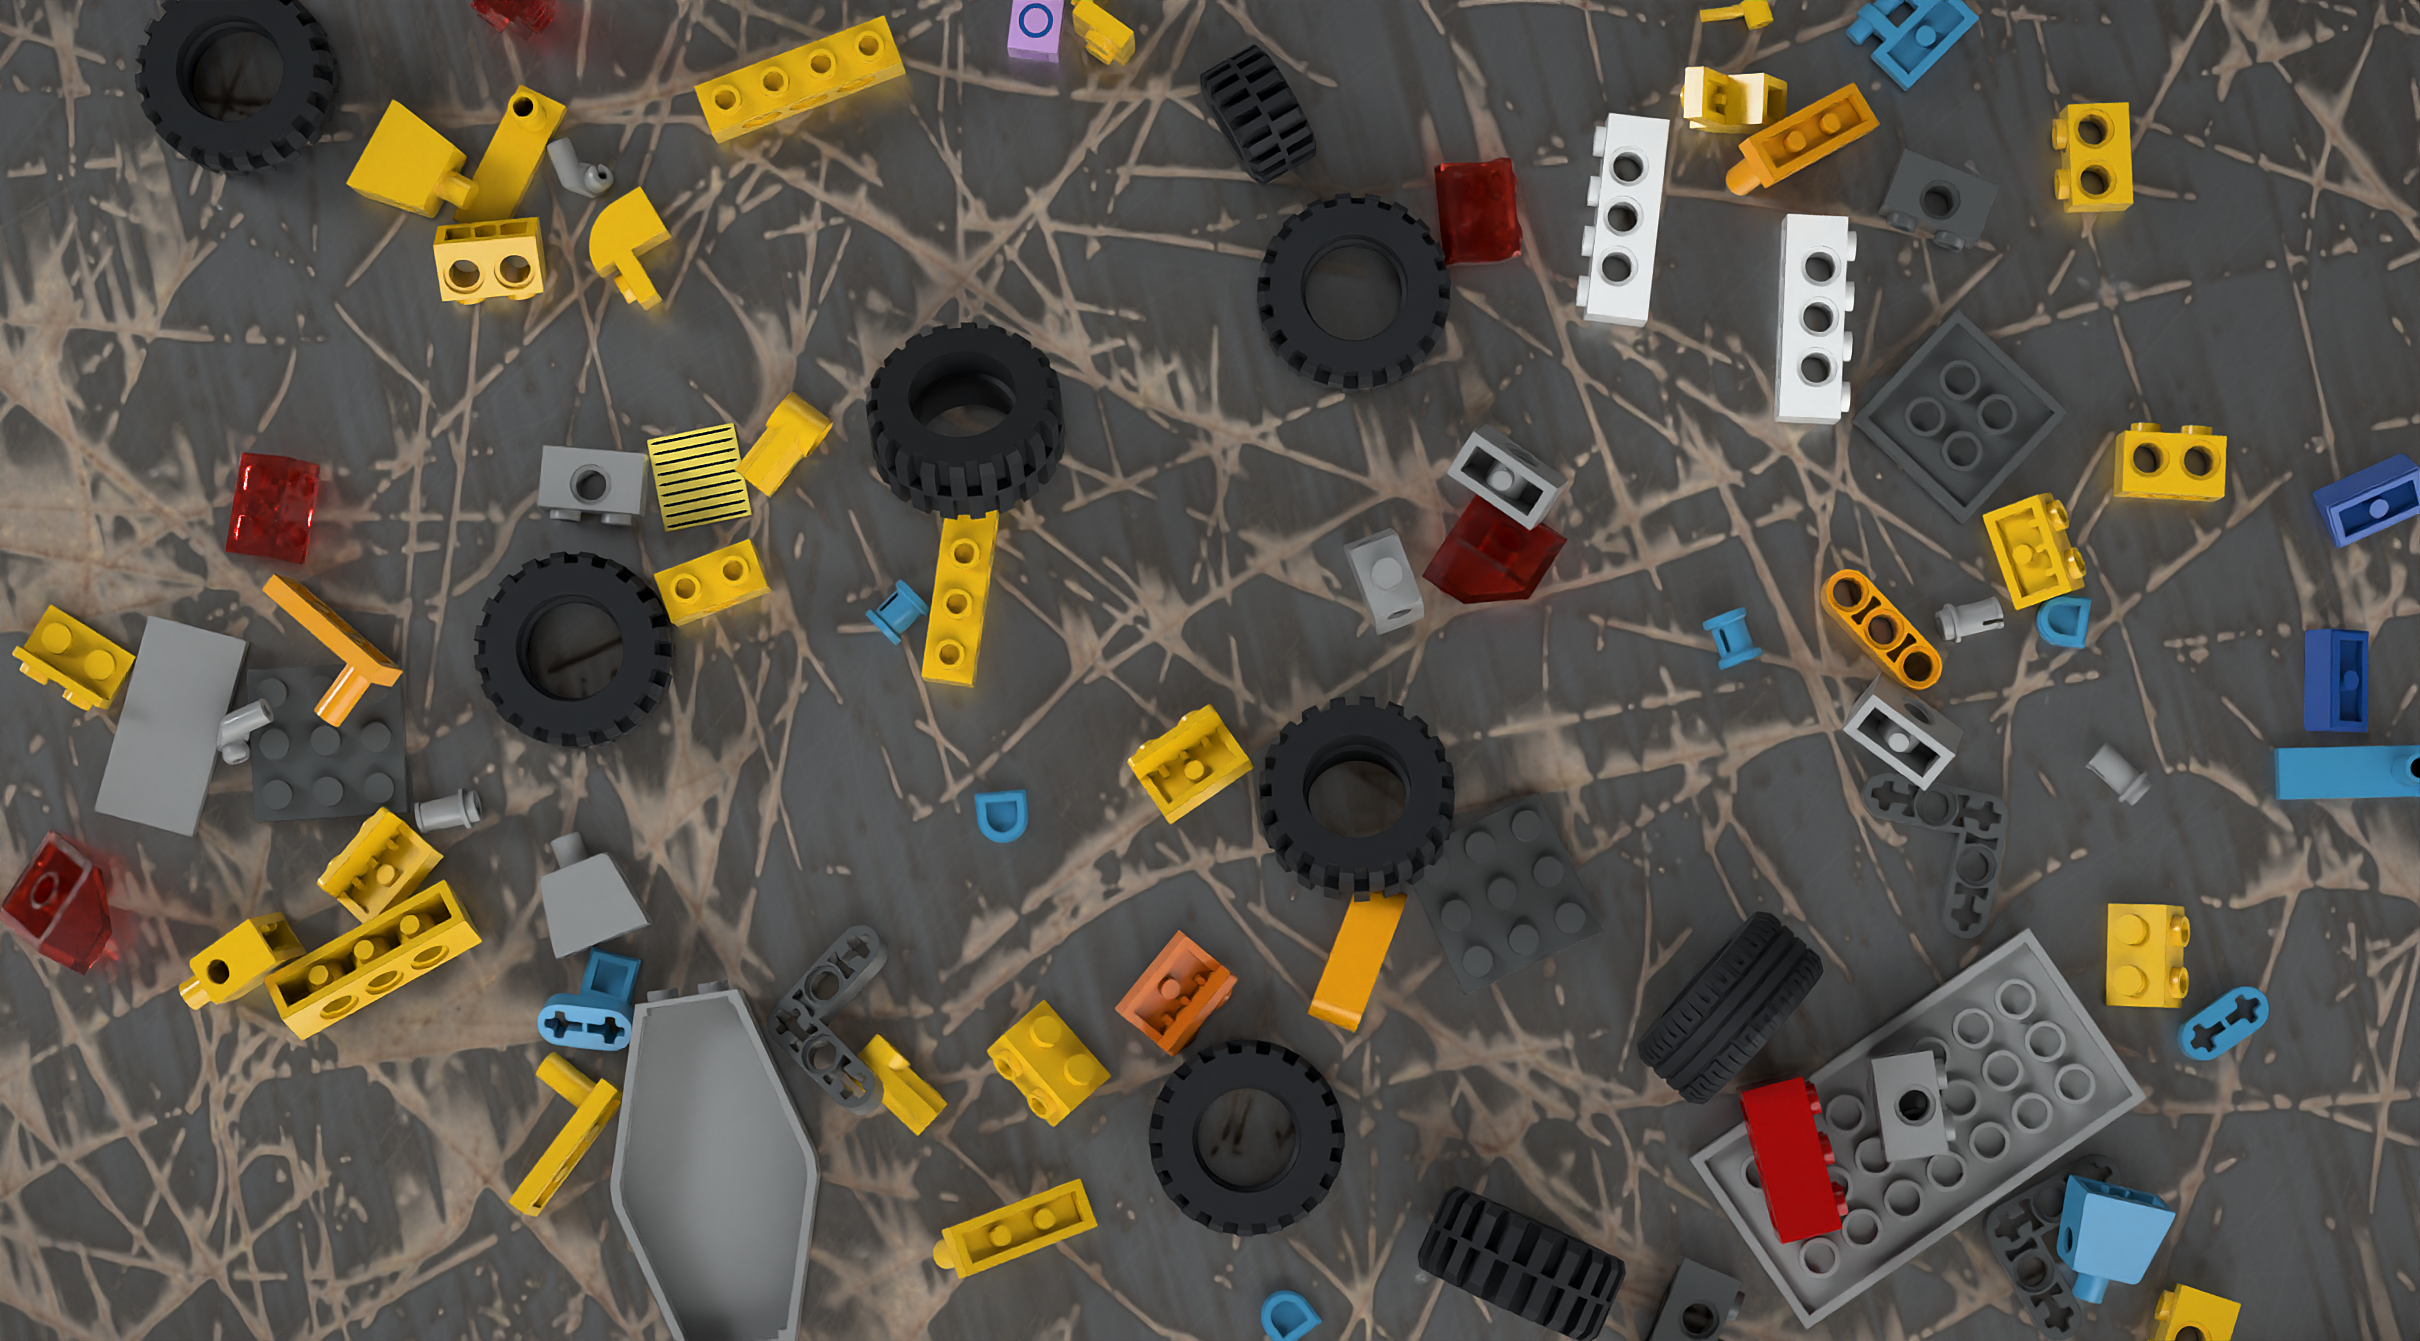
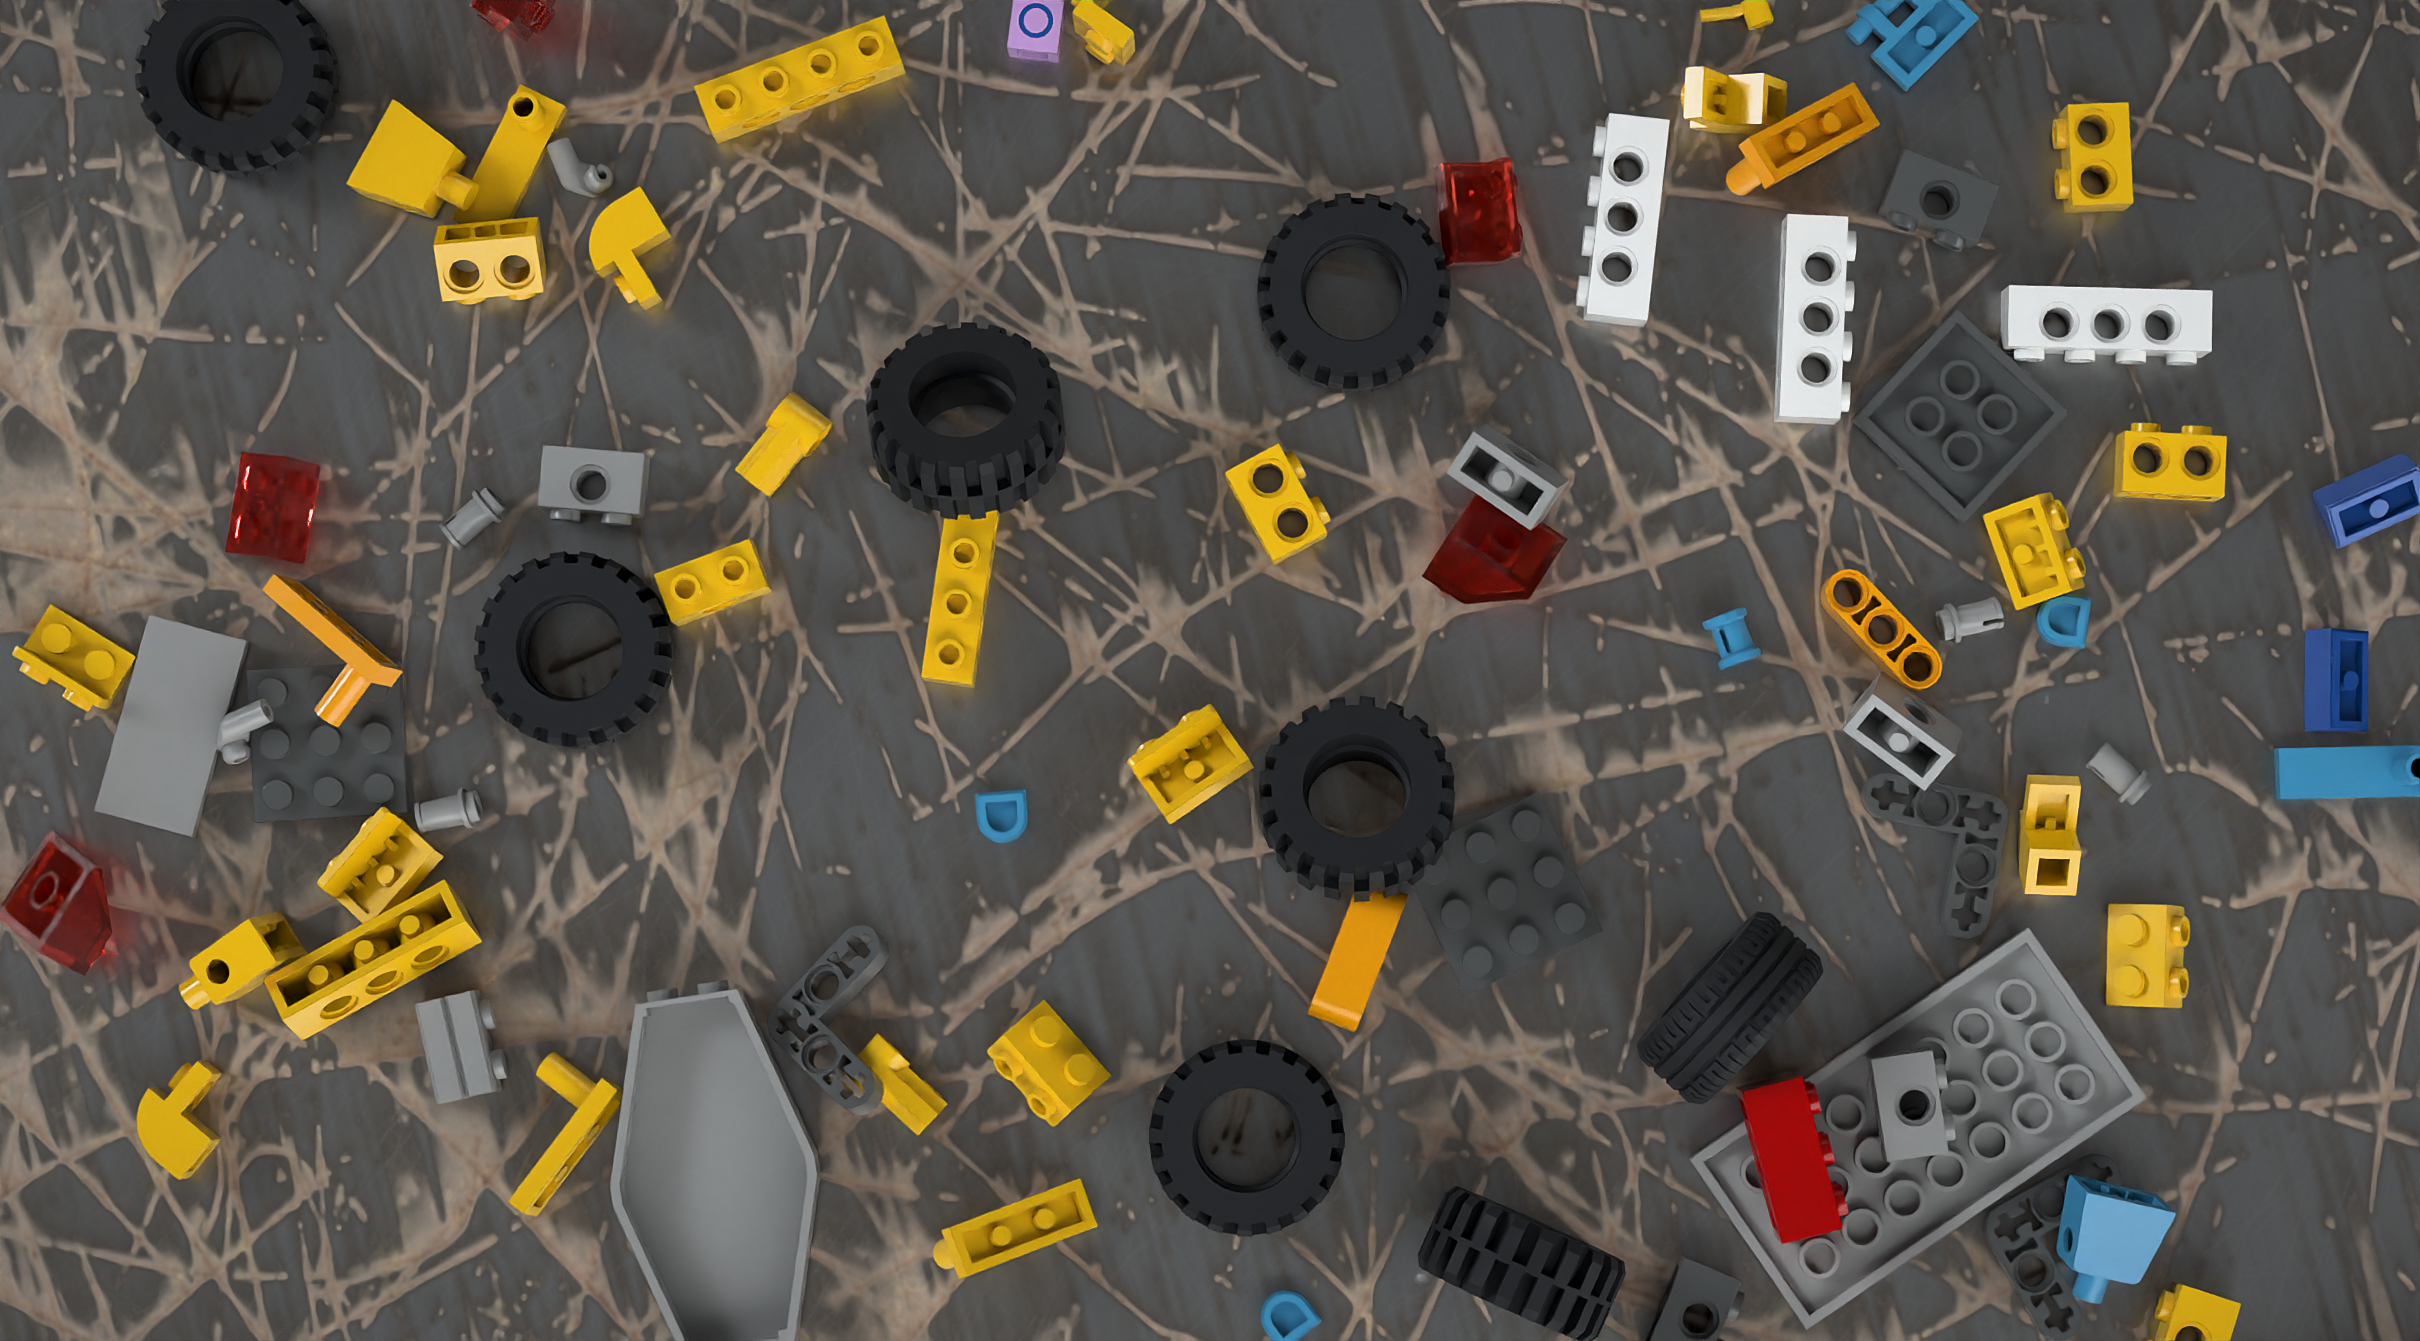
dark azure beam [537,993,634,1051] -> none
light grey torso [540,831,653,959] -> none
dark azure tile [579,947,643,1006] -> none
light yellow sticker [647,422,752,532] -> none
dark azure bush [865,579,931,646] -> none
orange bracket [1114,930,1238,1057] -> none
black tyre [1200,44,1317,186] -> none
light grey torso [1343,528,1424,636] -> none
dark azure beam [2177,986,2269,1060] -> none
none -> yellow brick [137,1060,223,1180]
none -> light grey brick [414,990,508,1104]
none -> light grey pin [439,487,507,550]
none -> yellow brick [1225,443,1331,566]
none -> white brick [2000,285,2213,366]
none -> yellow brick [2017,774,2081,896]

